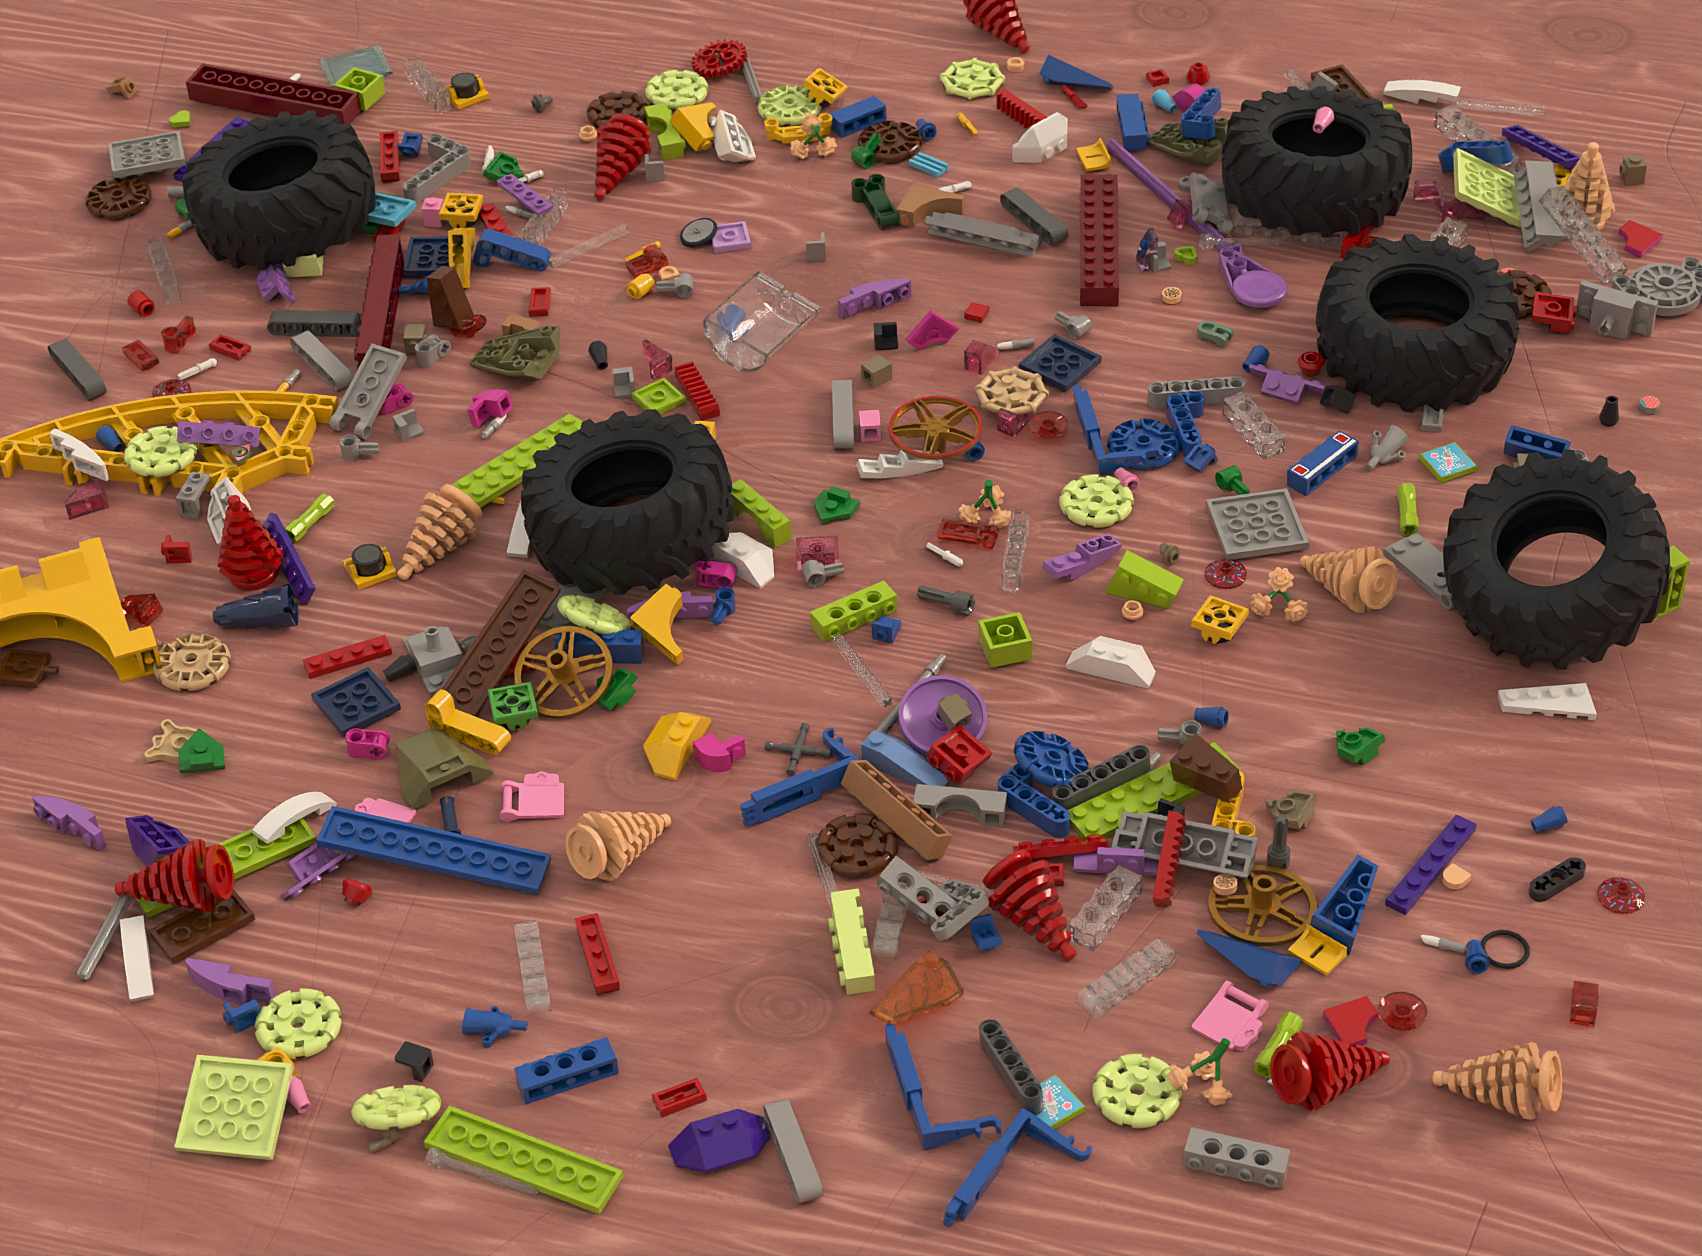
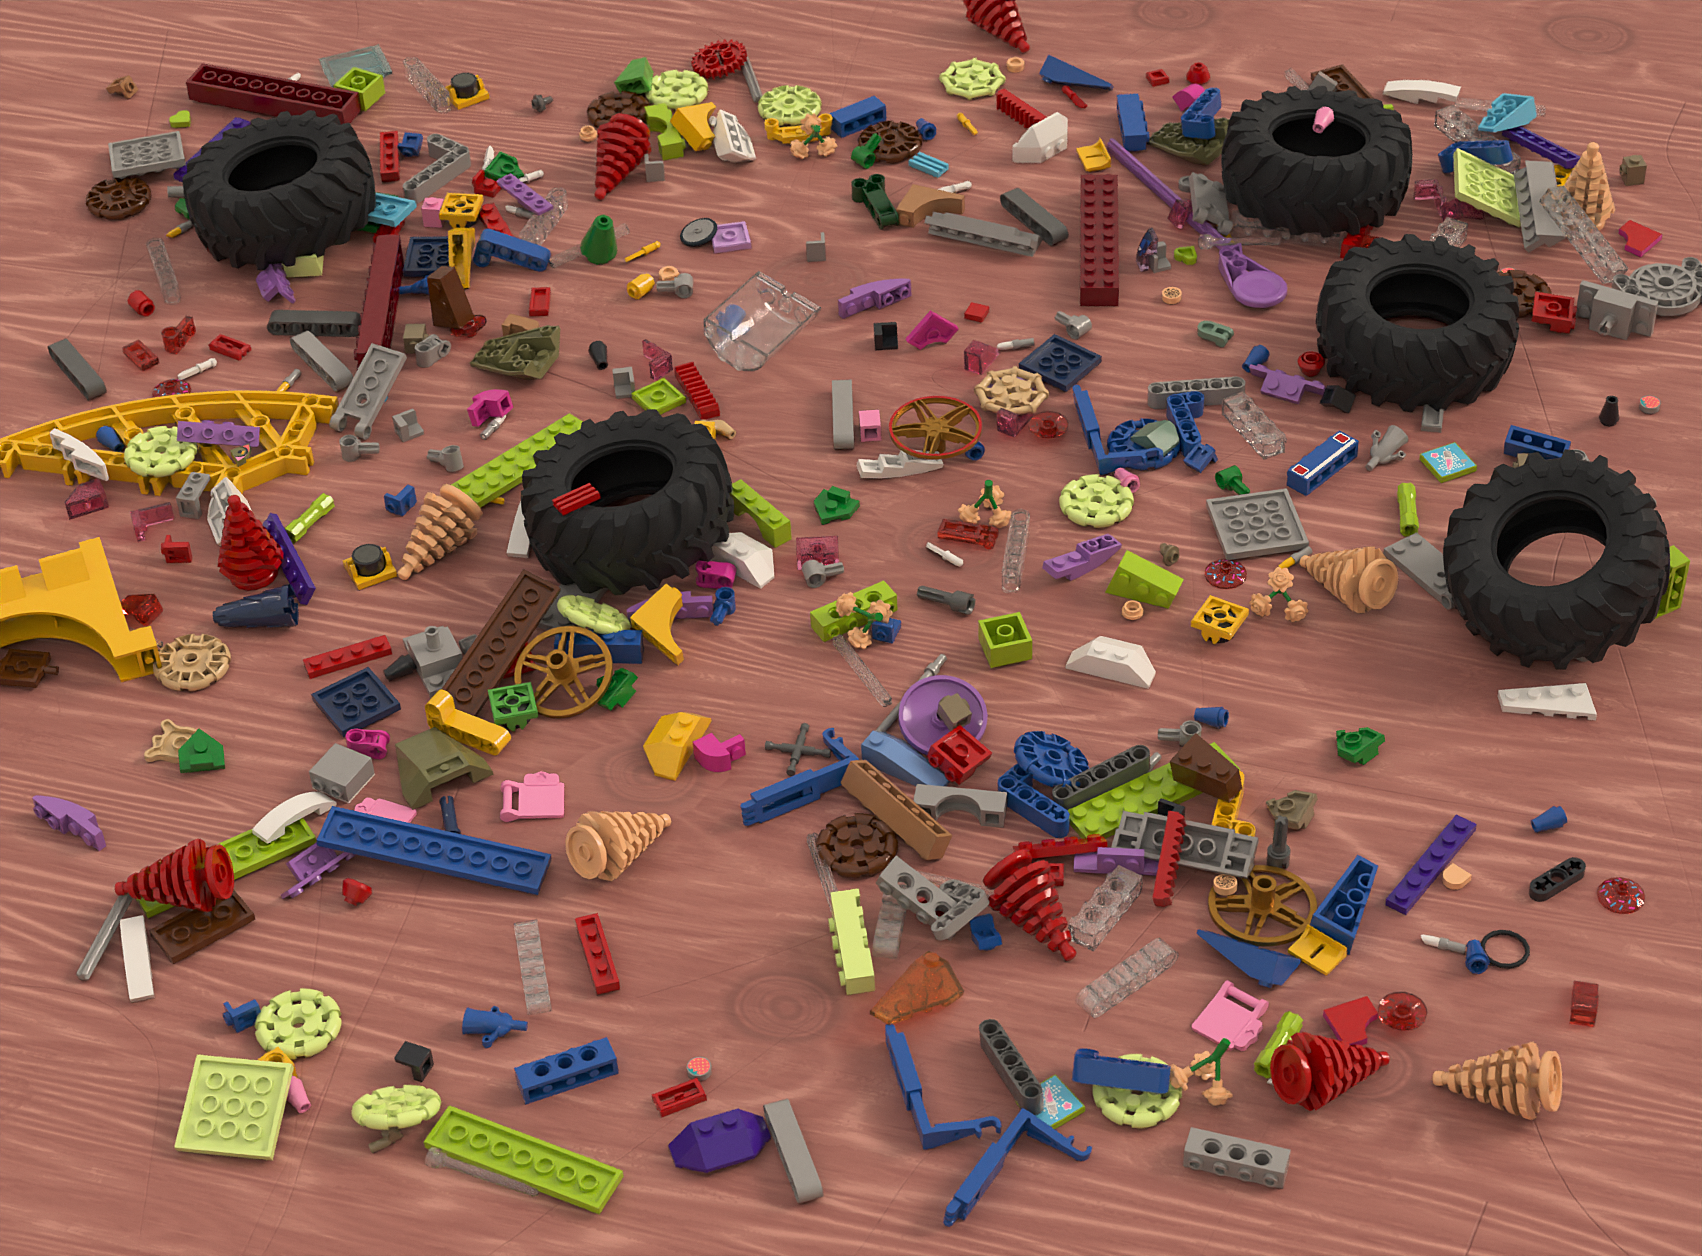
dark purple wedge [125,815,190,866] -> none
medium lavender slope [185,958,276,1005] -> none
dark pink piece [378,382,413,415] -> none
clear red plate [626,244,668,278] -> none
yellow piece [802,68,848,107] -> none
dark tan brick [861,354,892,389] -> none
medium azure cone [1152,89,1177,113] -> none
none -> clear pink bracket [130,502,174,542]
none -> light grey piece [309,743,375,803]
none -> blue bracket [384,484,417,516]
none -> light grey axle [427,445,464,472]
none -> red bracket [472,169,502,198]
none -> red tile [552,483,600,515]
none -> green cone [580,215,618,264]
none -> bright green slope [614,57,653,94]
none -> tile [687,1057,712,1081]
none -> tan arm [700,420,736,439]
none -> light nougat plant [836,592,893,649]
none -> blue beam [1072,1048,1171,1093]
none -> sand green slope [1130,420,1180,456]
none -> piece [1278,546,1313,569]
none -> medium azure wedge [1478,93,1537,132]

